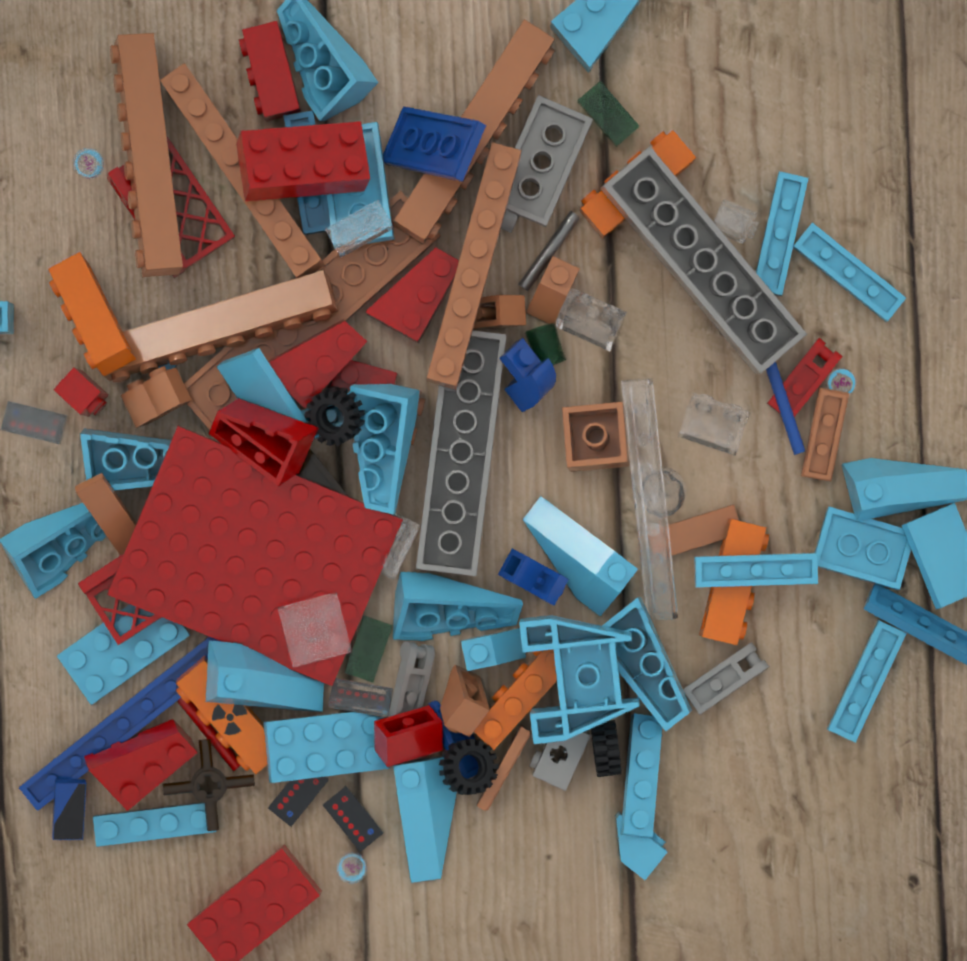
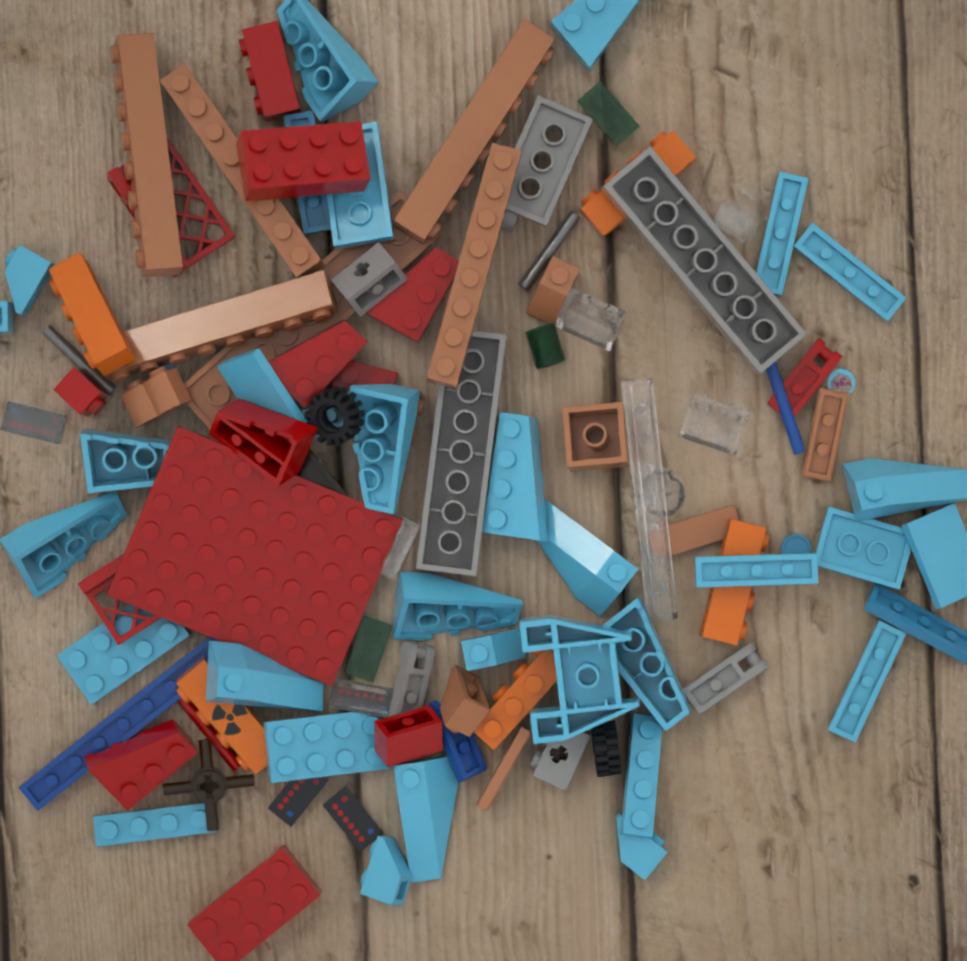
black tile [52,779,86,840] -> none
clear tile [73,148,104,179] -> none
nougat tile [75,473,137,555] -> none
clear plate [278,592,352,668] -> none
clear plate [325,200,394,258] -> none
clear tile [337,852,367,884] -> none
blue tile [383,106,486,182] -> none
black tyre [439,739,499,795] -> none
nougat slope [473,295,526,330] -> none
blue brick [498,548,569,605] -> none
blue brick [499,338,556,412] -> none
none -> medium azure slope [5,245,54,317]
none -> flat silver bar [42,325,116,396]
none -> light grey brick [331,242,408,317]
none -> medium azure slope [360,836,412,906]
none -> medium azure wedge [482,412,549,542]
none -> dark azure piece [781,534,811,554]

